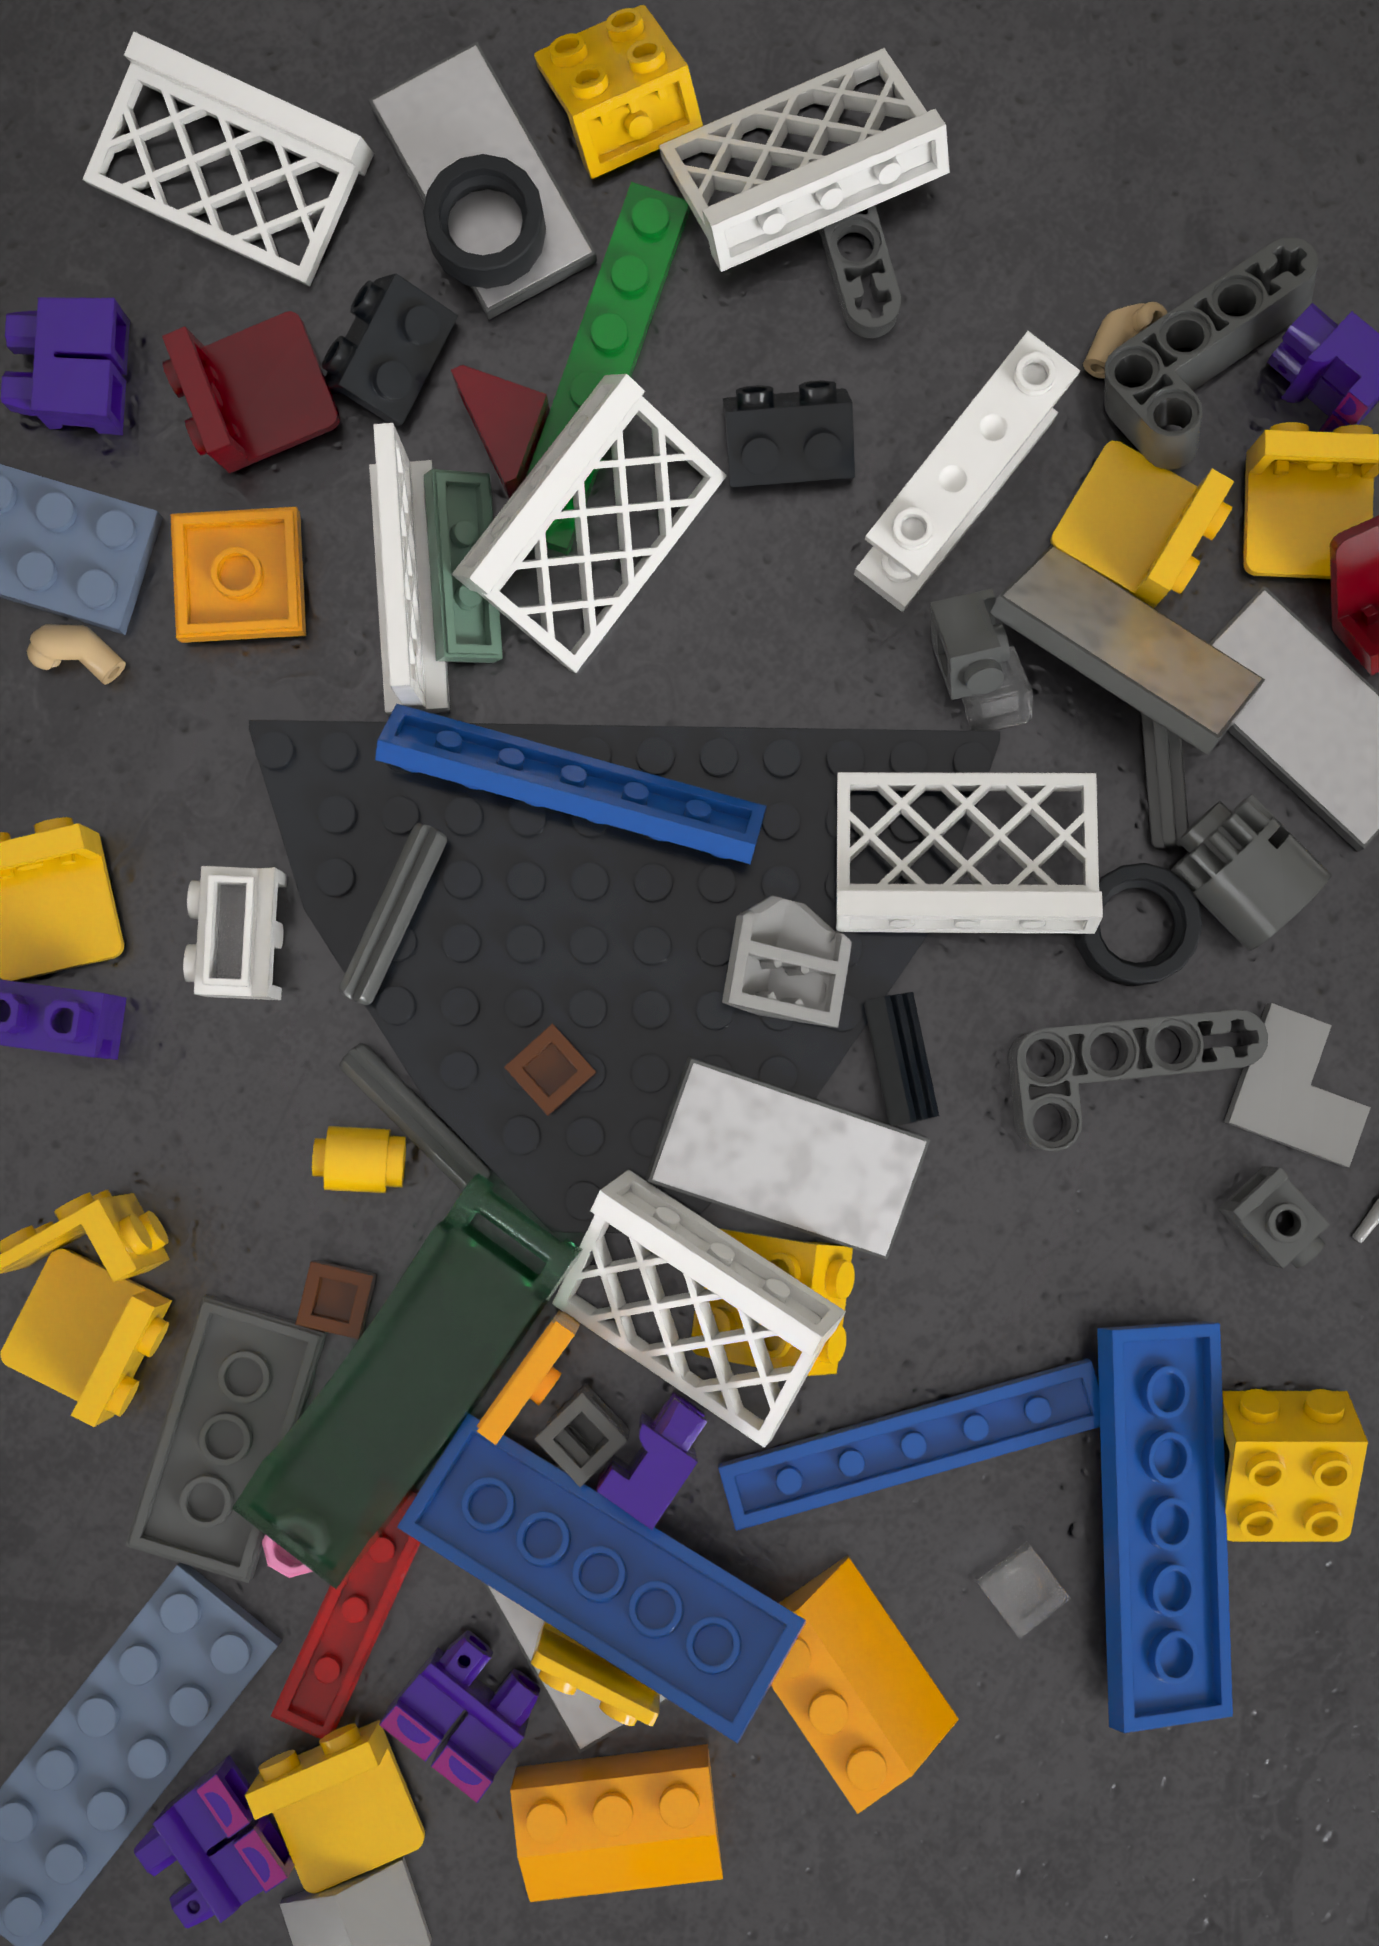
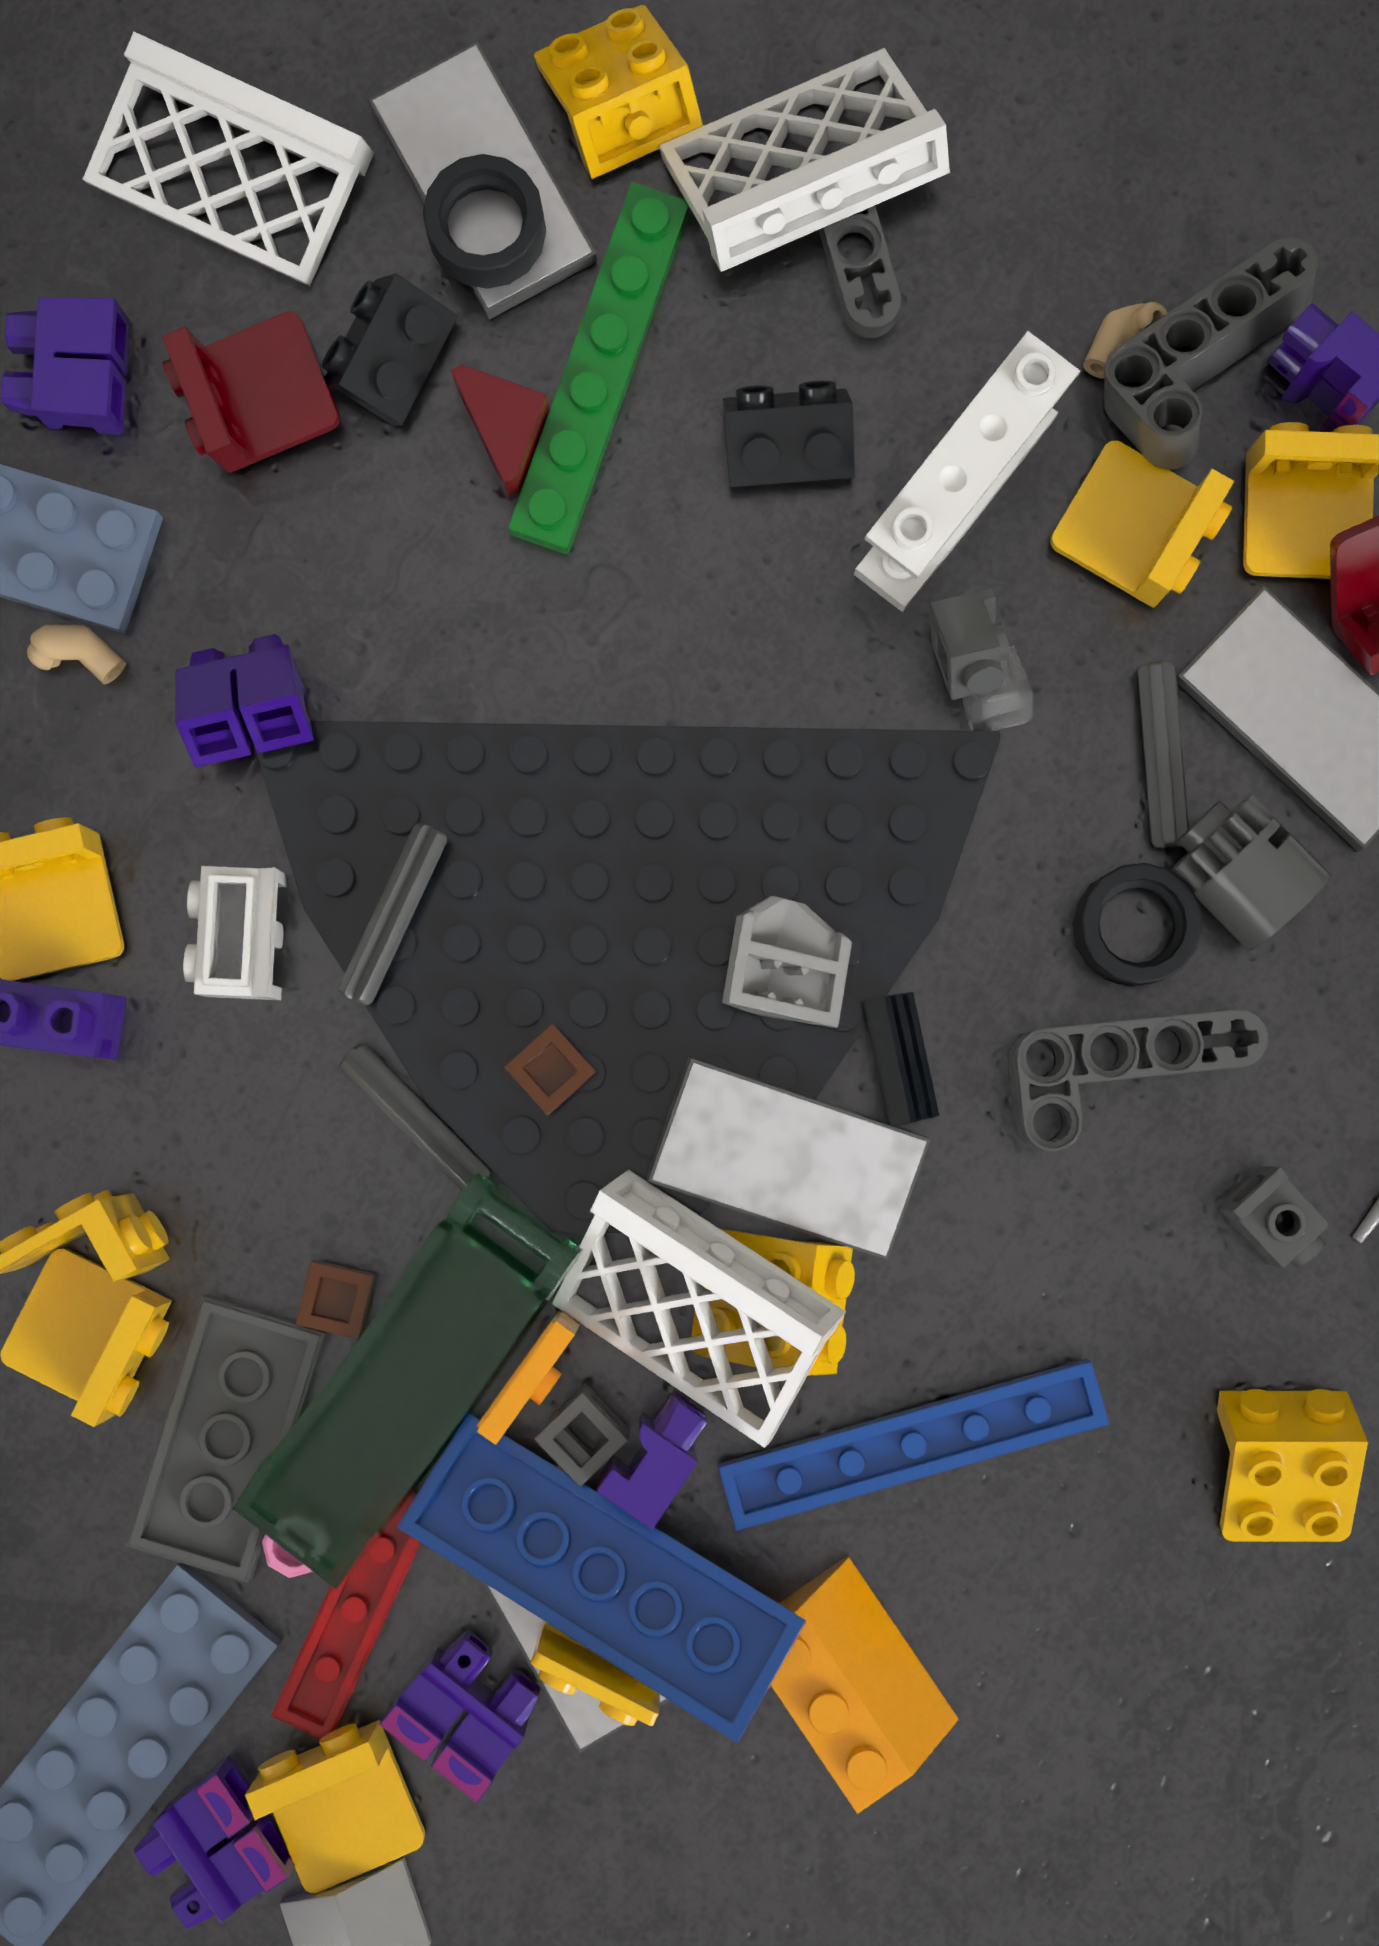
light orange plate [171,507,306,643] -> none
yellow brick [312,1126,406,1193] -> none
white fence [369,423,451,717] -> none
blue plate [375,703,767,864] -> none
sand green tile [424,469,503,663] -> none
white fence [452,374,727,673] -> none
light orange slope [510,1744,723,1902] -> none
white fence [836,772,1103,934] -> none
clear plate [977,1542,1071,1639] -> none
flat silver tile [990,545,1265,754] -> none
blue plate [1097,1321,1233,1733] -> none
light grey tile [1224,1003,1371,1167] -> none
none -> dark purple hips [175,634,314,768]

